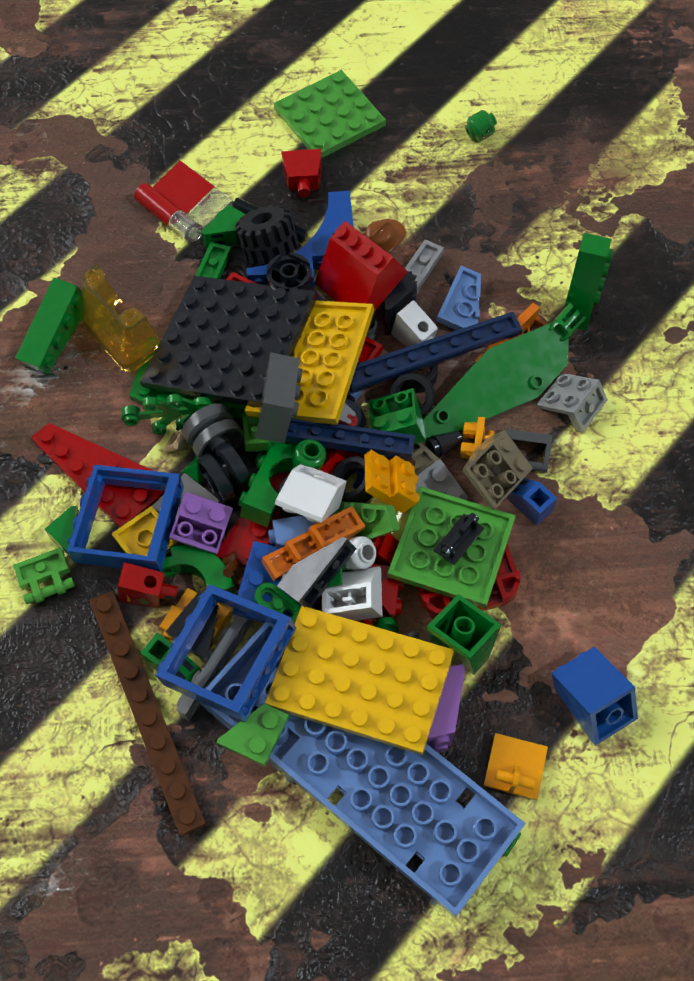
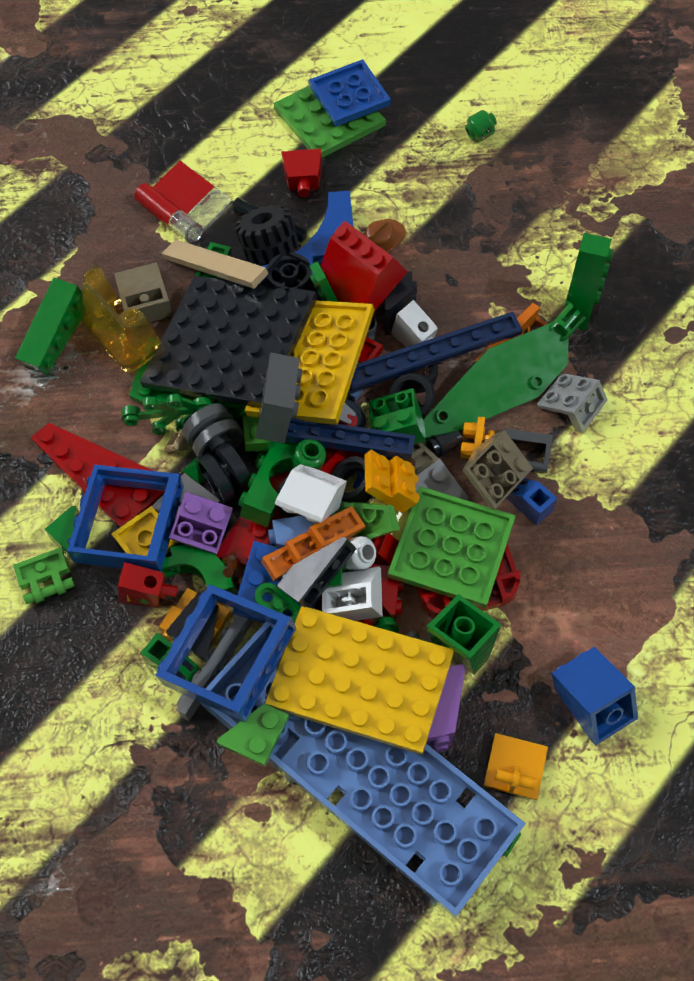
reddish brown plate [89,590,207,837] -> none
green slope [201,205,246,248] -> none
light grey plate [405,239,444,296] -> none
black hinge [433,513,484,565] -> none
medium blue wing [436,265,481,330] -> none
none -> dark tan slope [114,262,173,328]
none -> tan tile [162,239,269,289]
none -> blue plate [308,59,391,127]
none -> green wing [309,261,338,302]

